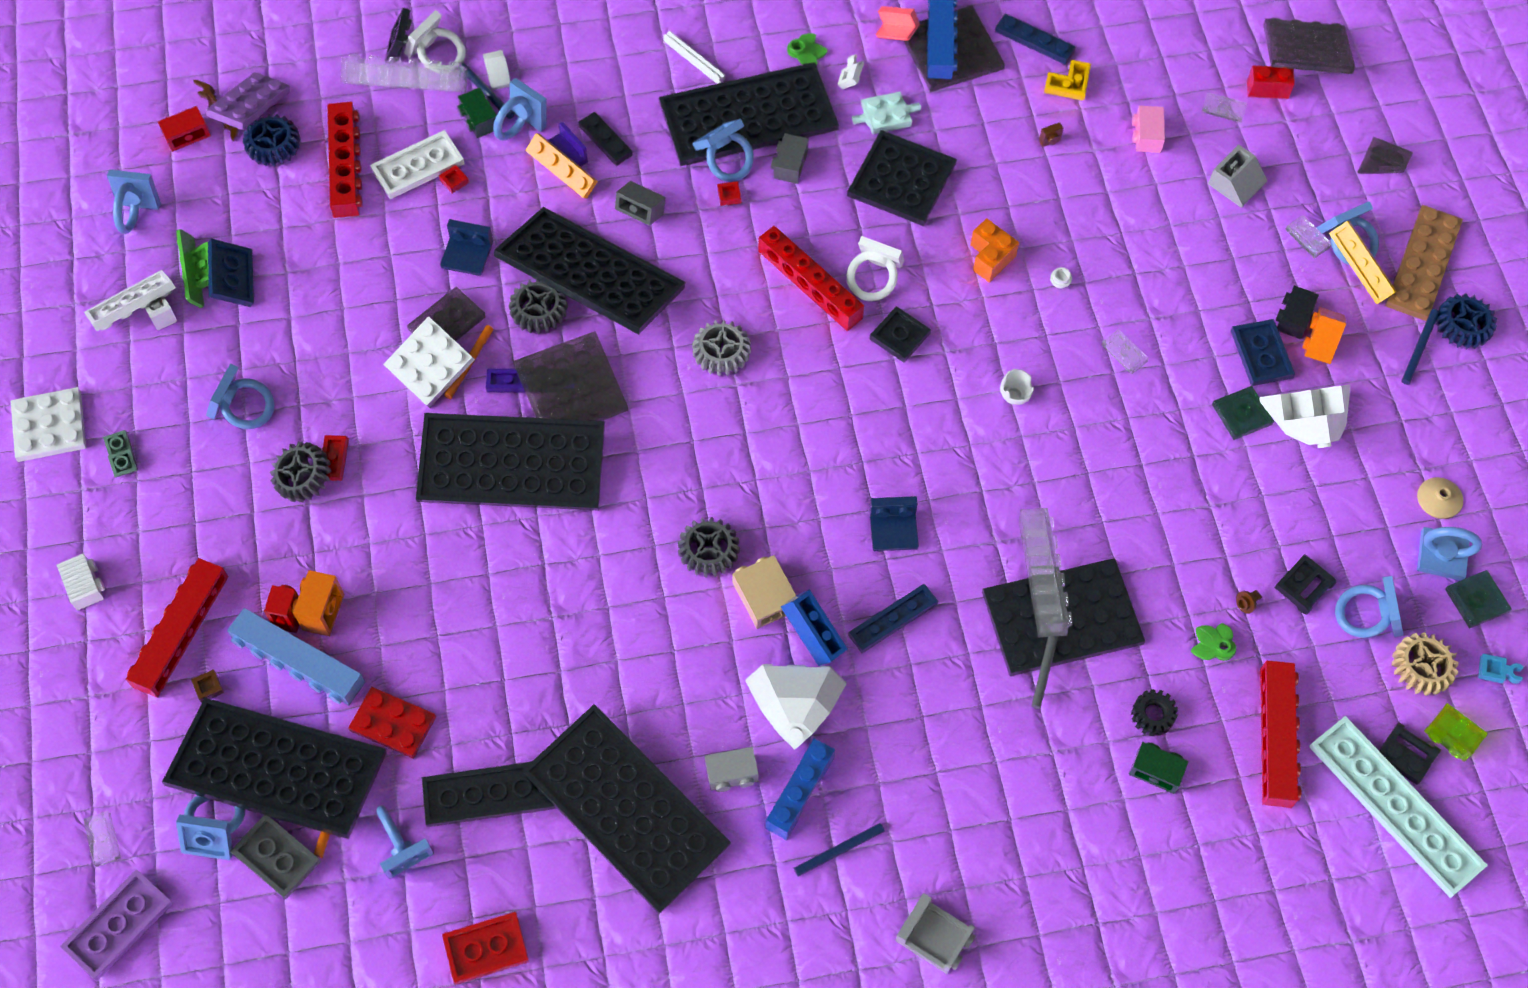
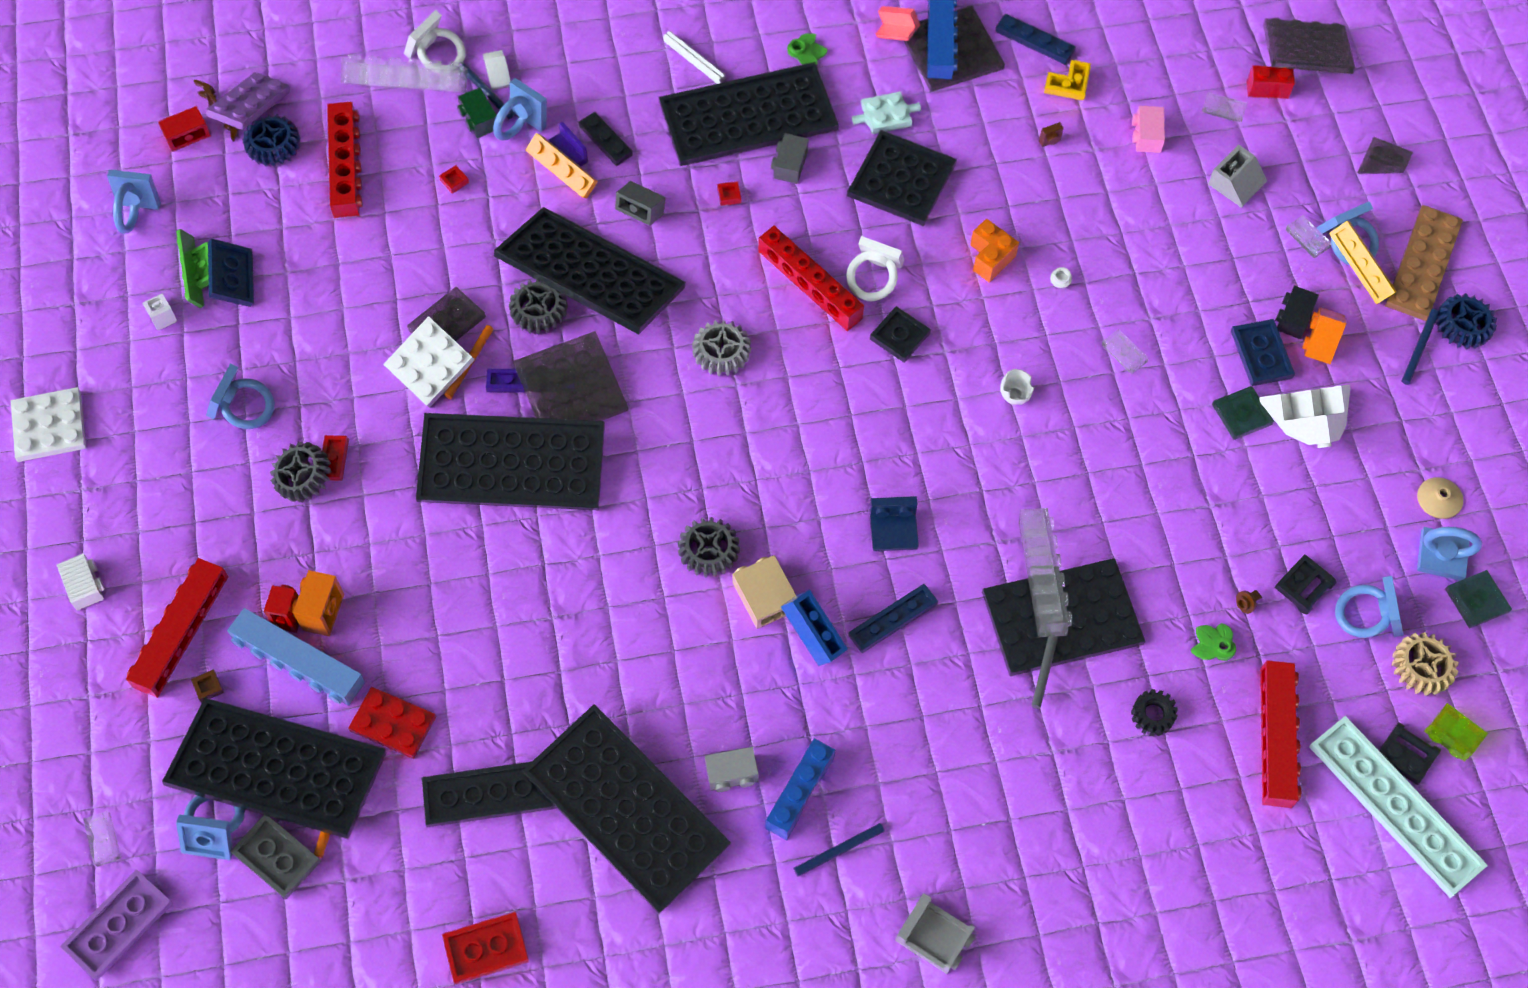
white plate [84,270,176,331] -> none
sand green slope [103,430,138,478] -> none
white plate [370,130,465,199] -> none
medium blue tile [377,805,434,879] -> none
black plate [384,7,412,64] -> none
dark blue bracket [440,219,493,276] -> none
medium blue tile [692,119,754,182] -> none
white brick [745,664,847,750] -> none
white plate [837,54,864,90] -> none
dark green brick [1128,742,1189,794] -> none
dark azure plate [1478,654,1523,684] -> none

